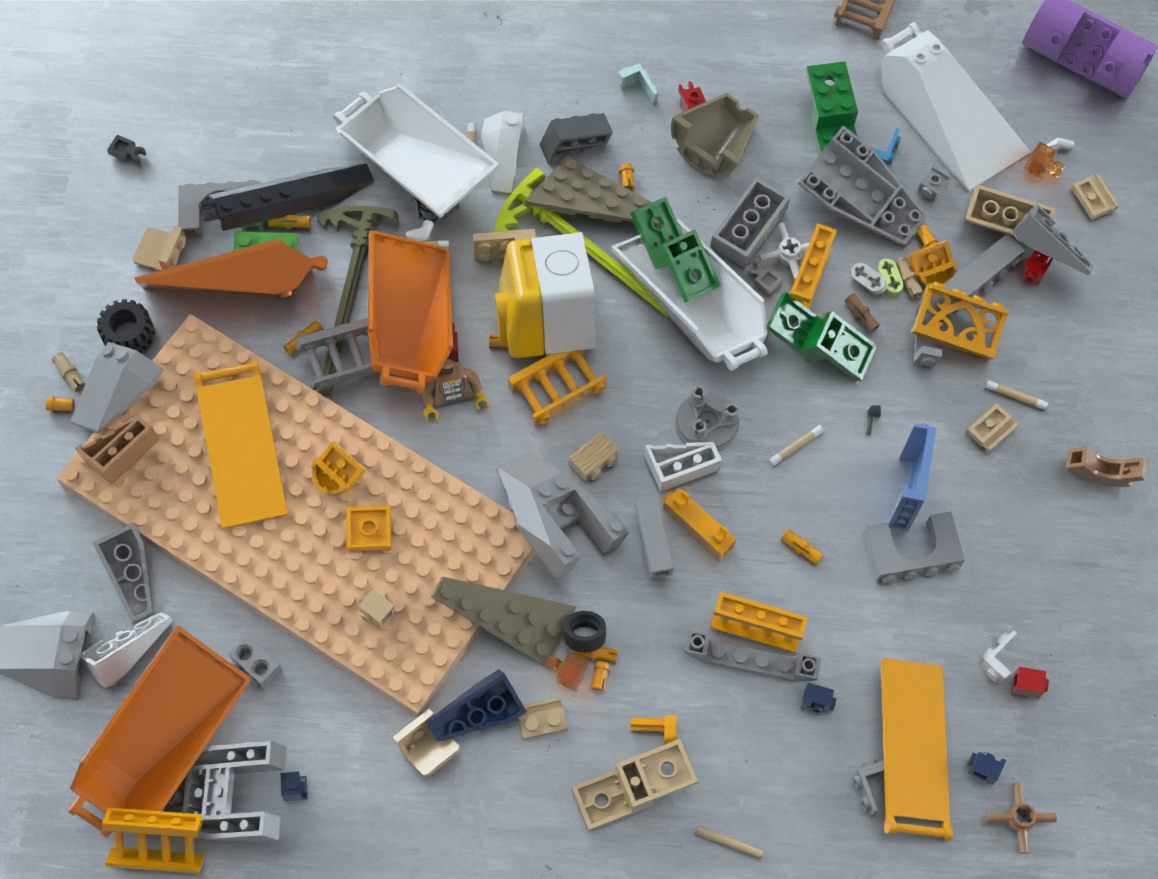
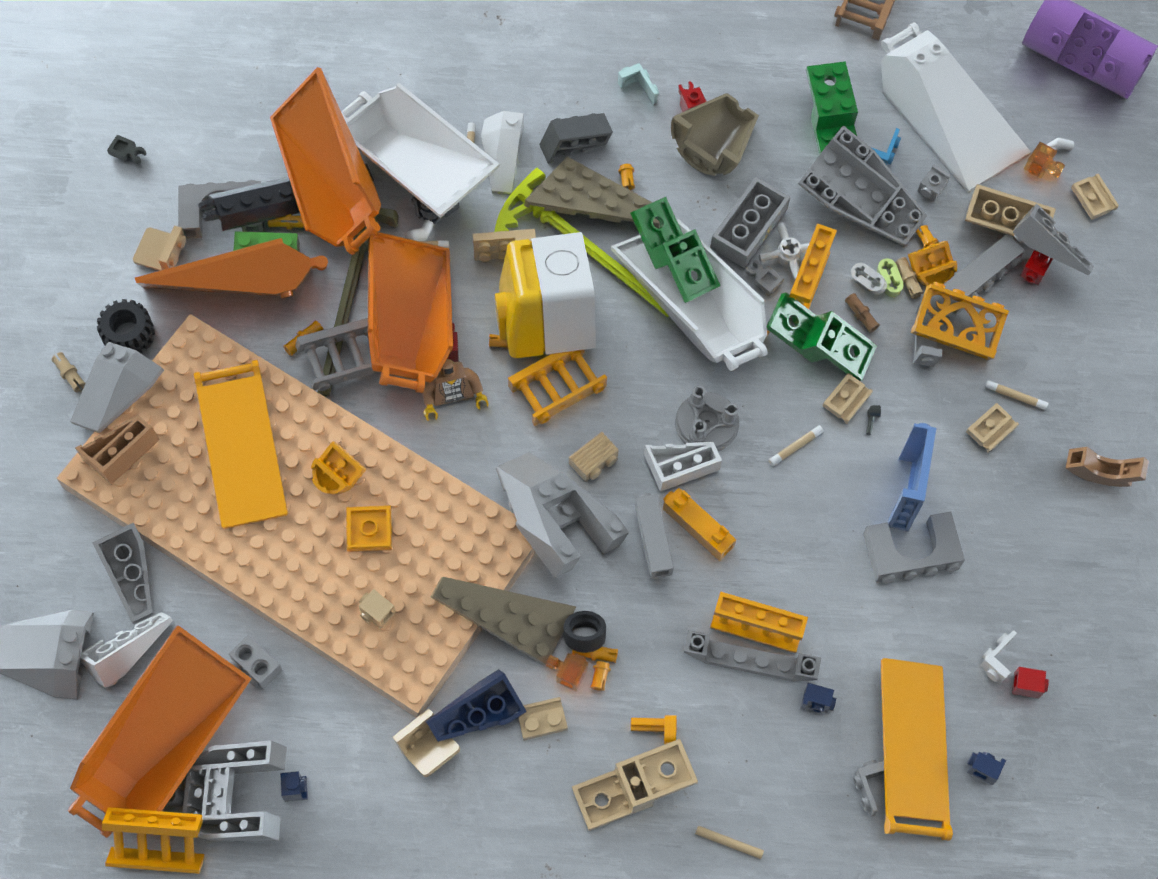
light orange pin [46,395,75,413] -> none
light orange pin [781,529,824,565] -> none
medium nougat bar [985,783,1057,854] -> none
none -> orange windscreen [270,67,381,255]
none -> tan plate [823,373,873,424]

